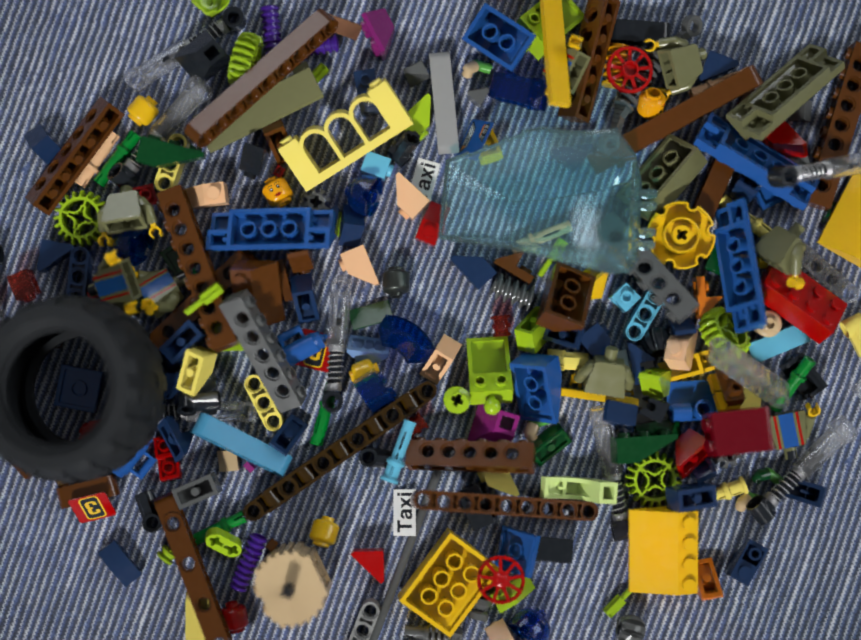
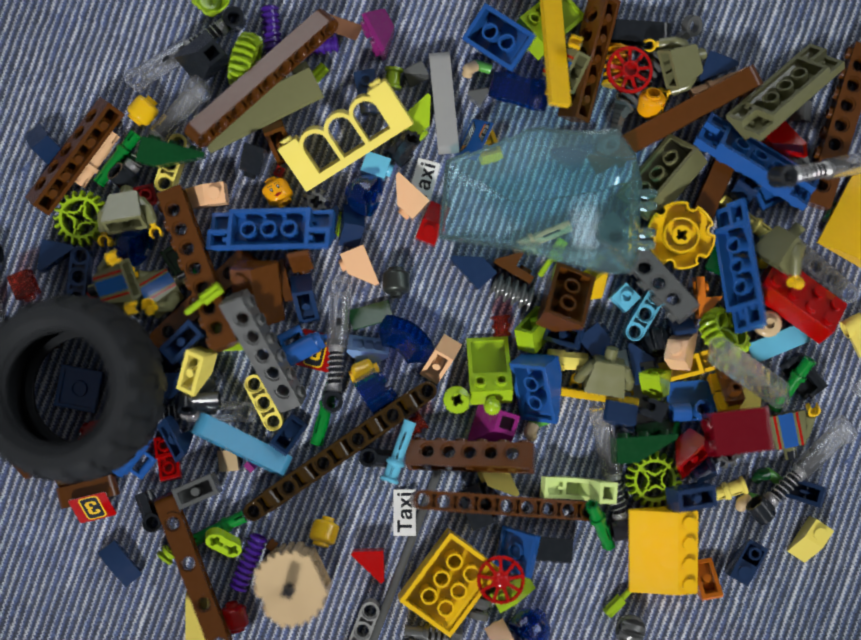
dark green slope [531,423,572,467] -> none
none -> lime bush [385,66,403,91]
none -> green pin [585,499,615,551]
none -> light yellow slope [786,516,834,563]

